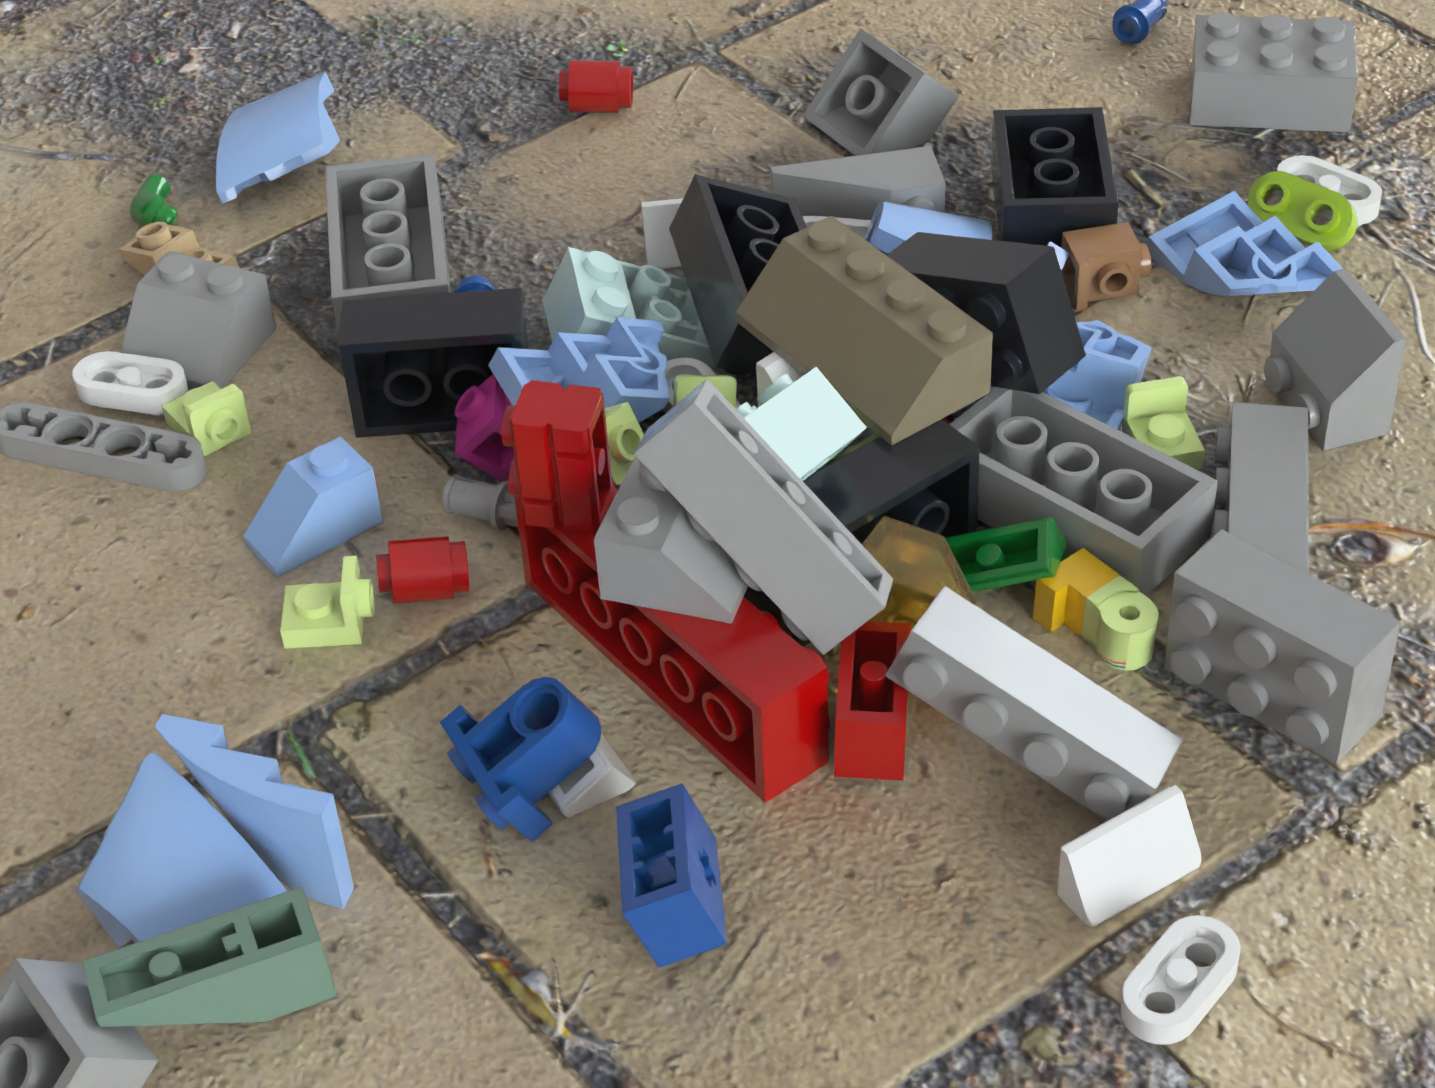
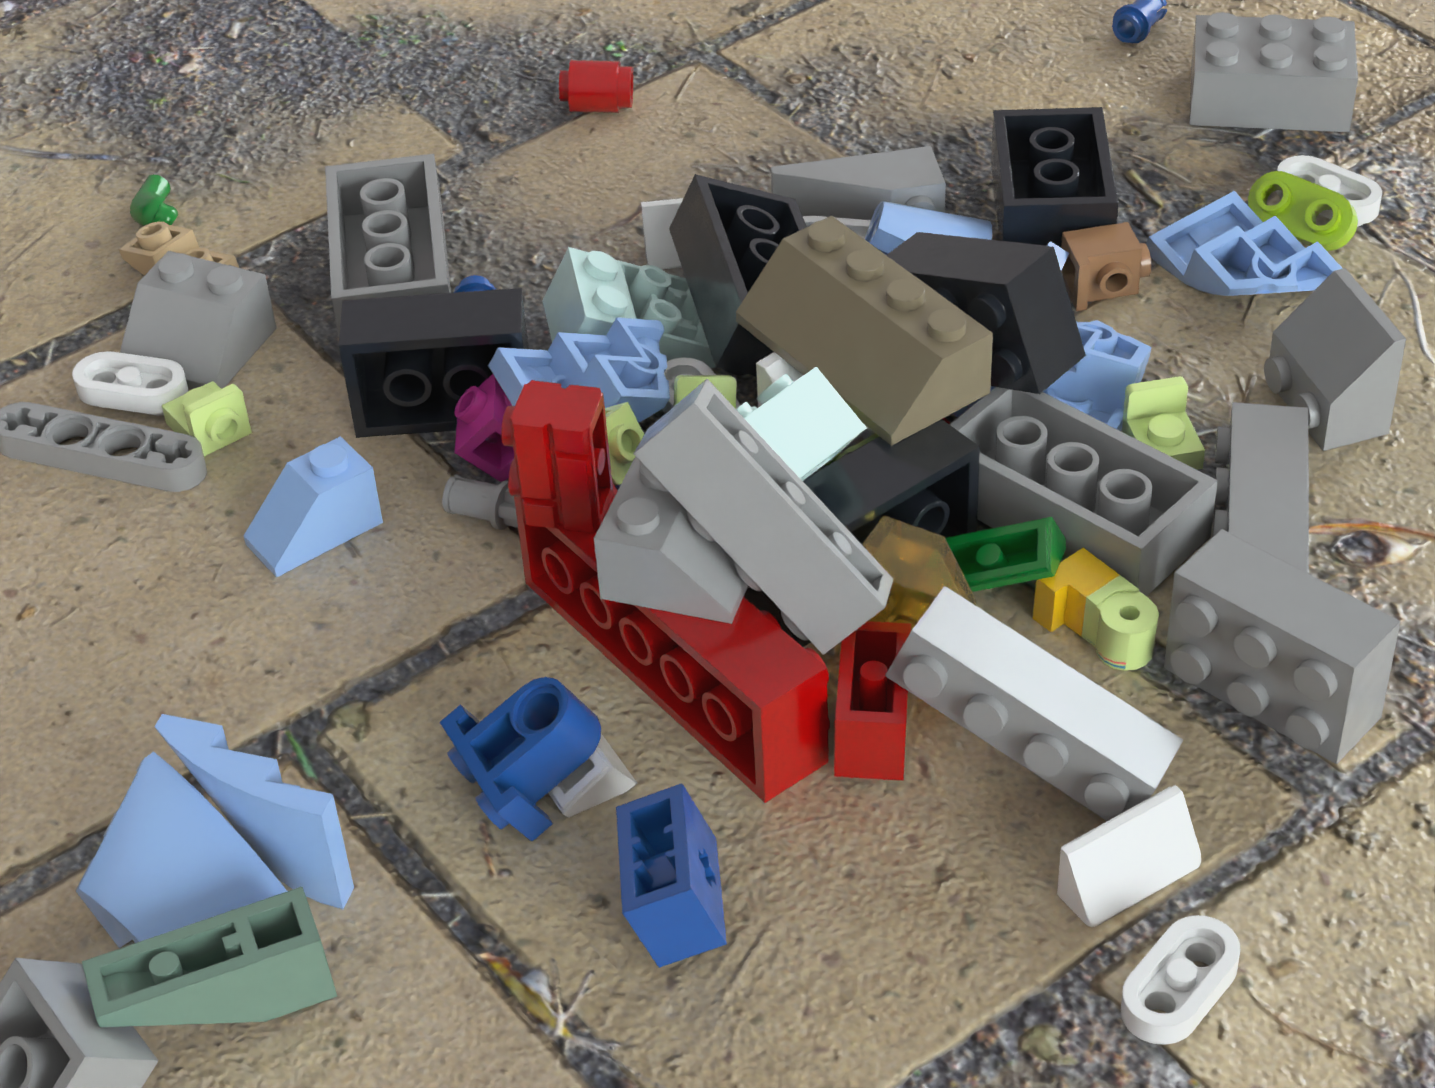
light blue slope [216,72,340,204] -> none
yellowish green bracket [280,556,375,649] -> none
red brick [376,536,470,604] -> none
light grey slope [803,28,959,156] -> none

